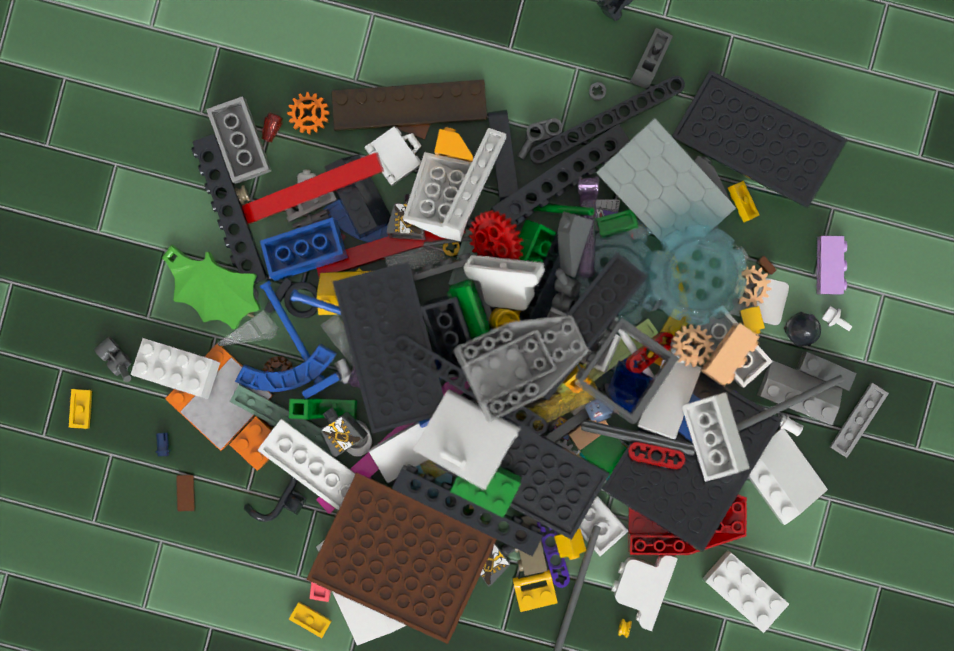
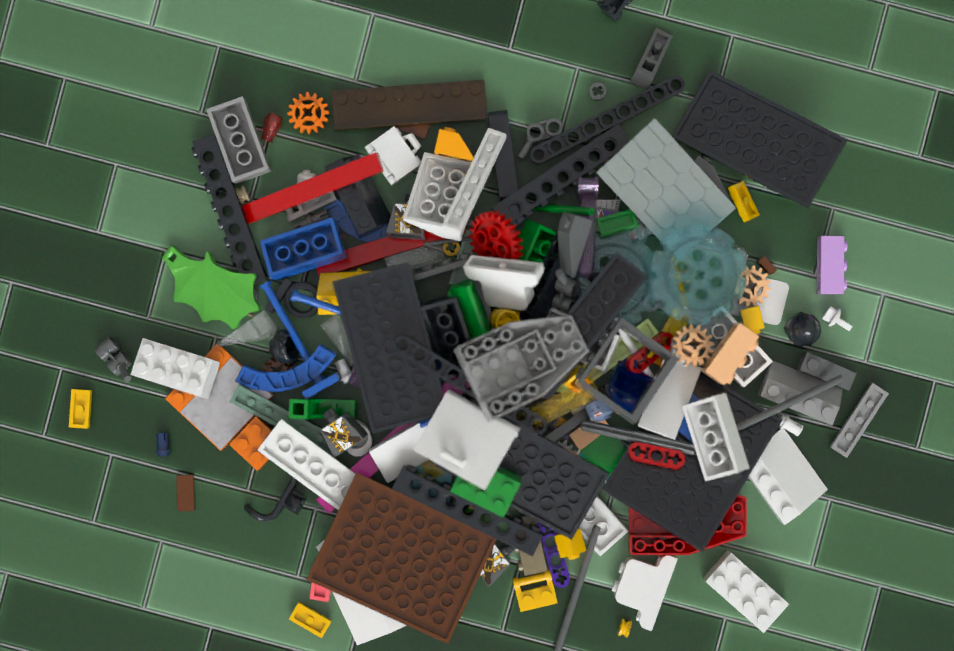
none -> black hair [269,329,300,363]

